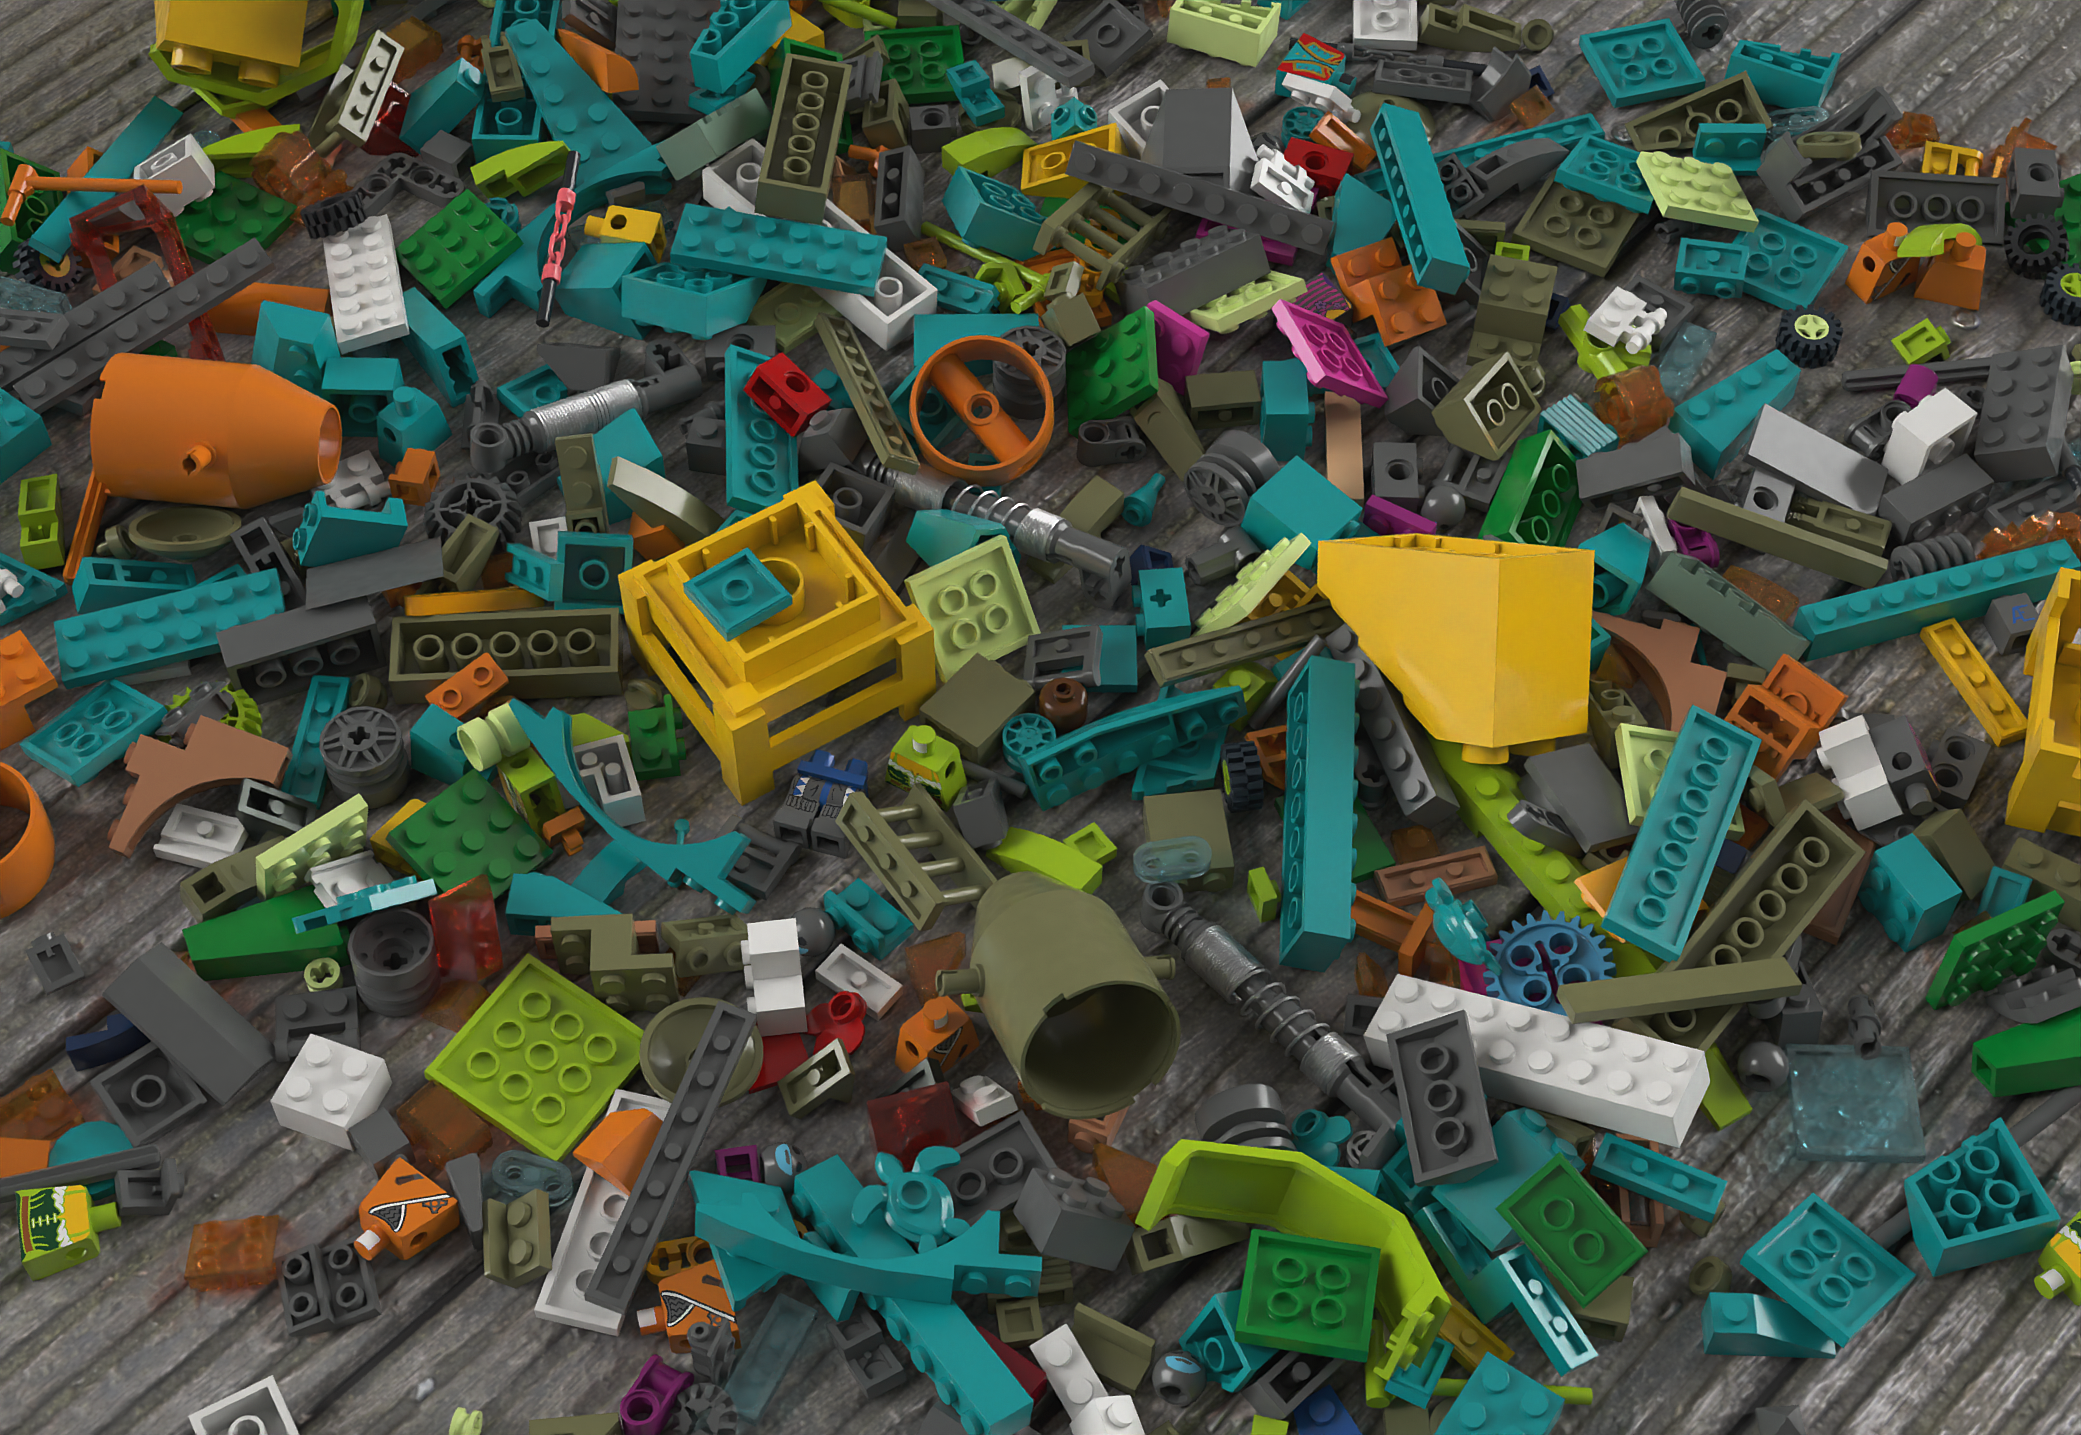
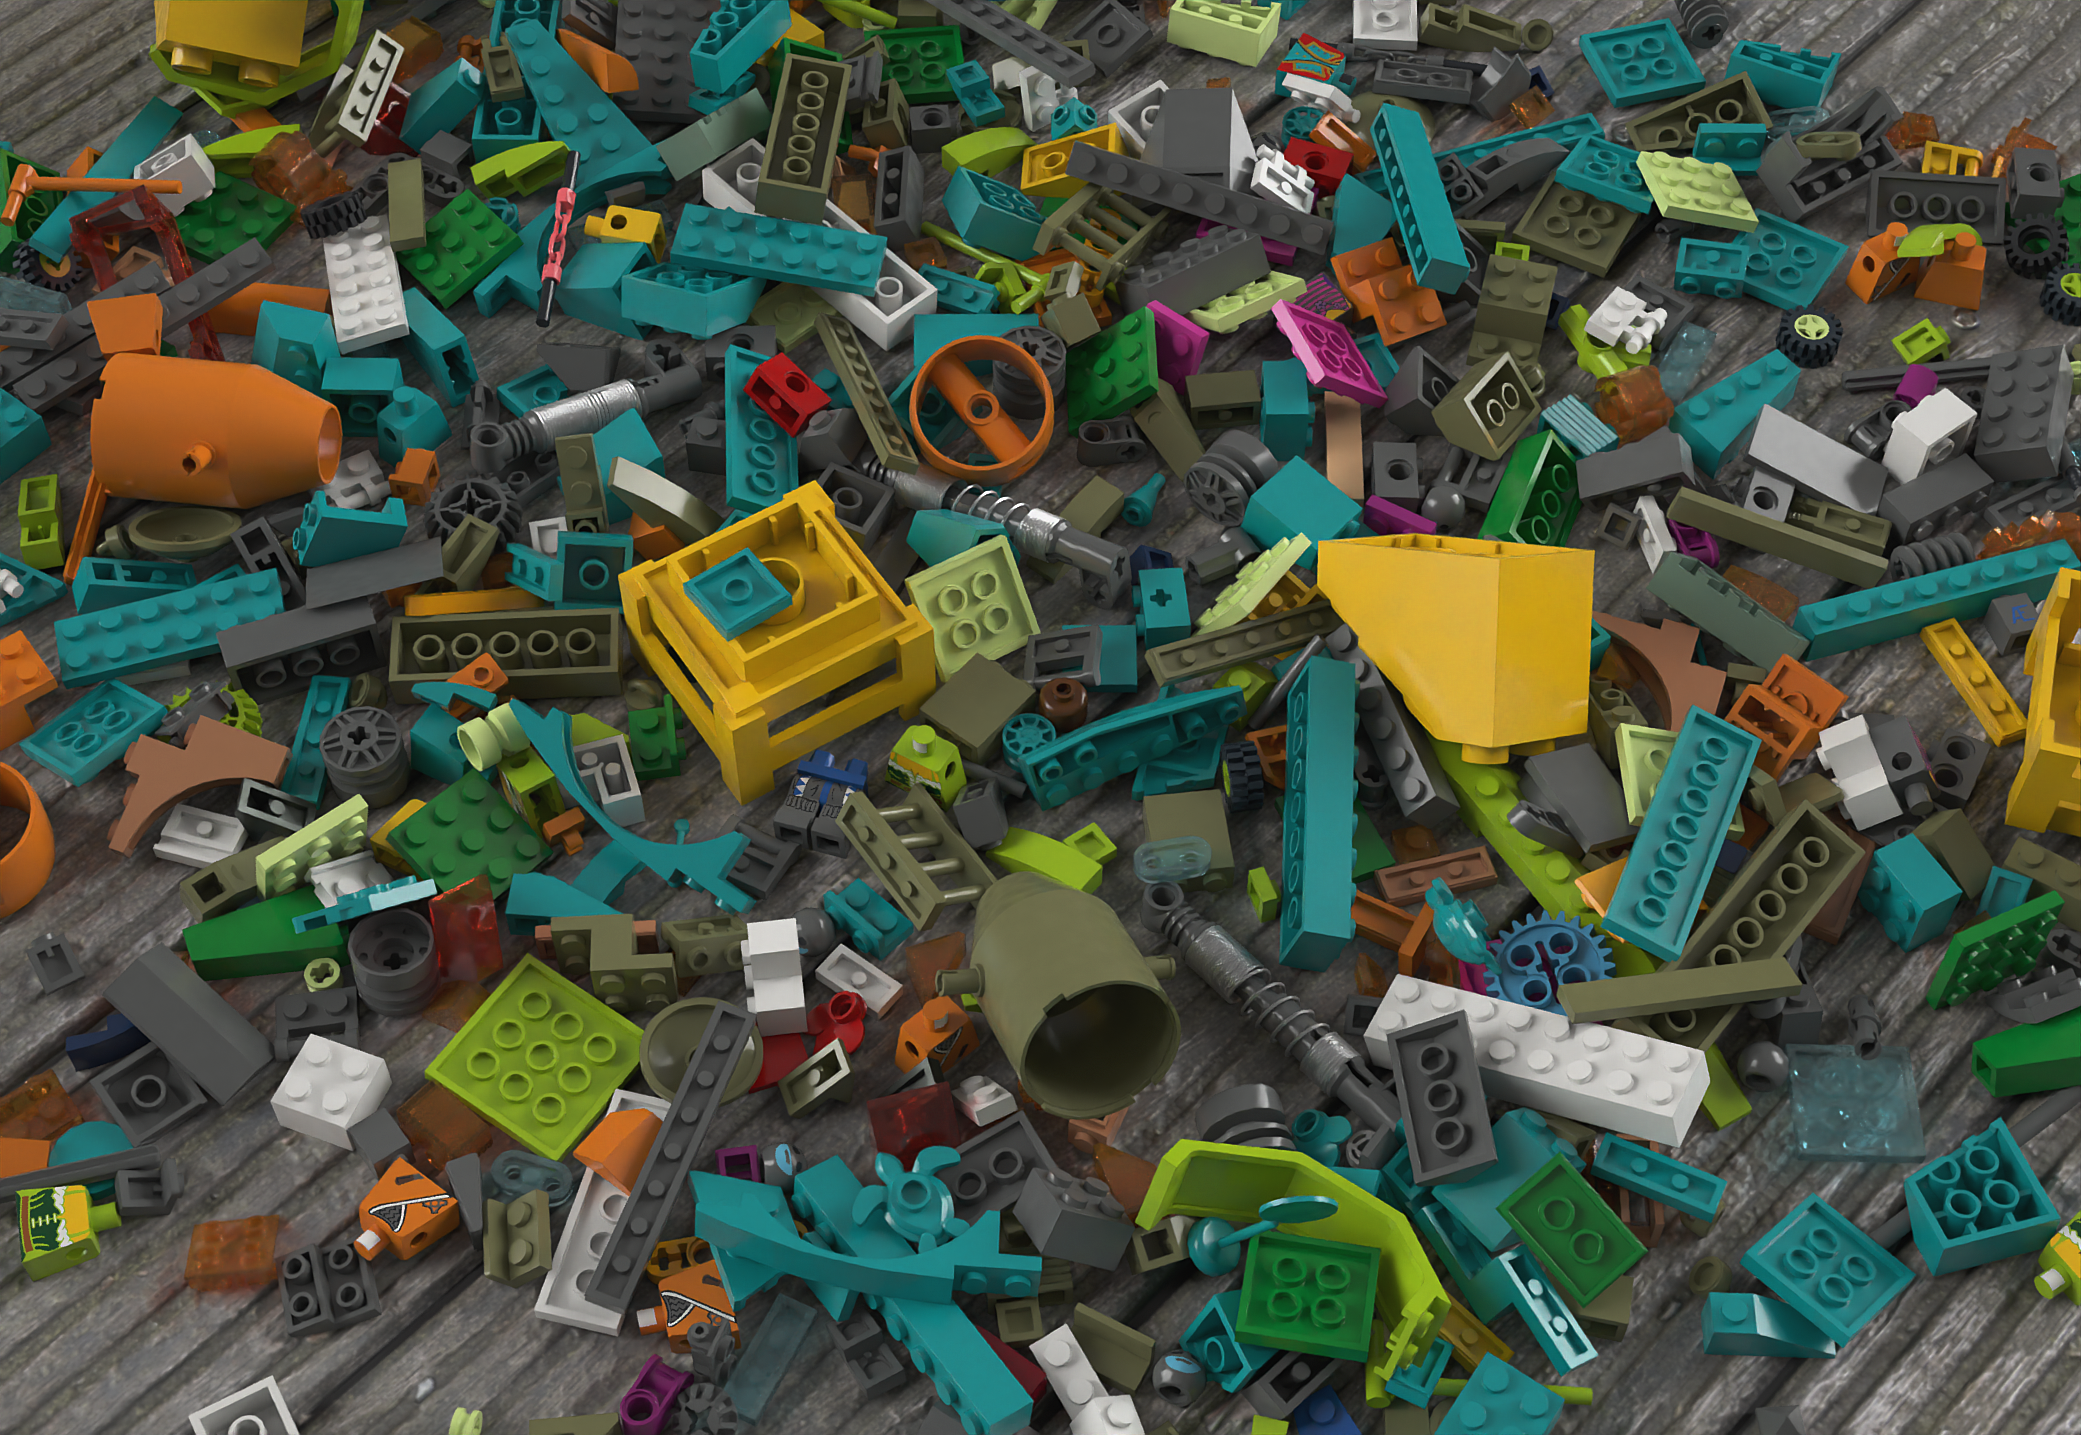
teal slope [1578,522,1652,616] -> none
none -> orange torso [87,293,163,362]
none -> olive tile [388,158,426,252]
none -> teal slope [411,682,498,713]
none -> teal piece [1187,1196,1338,1277]

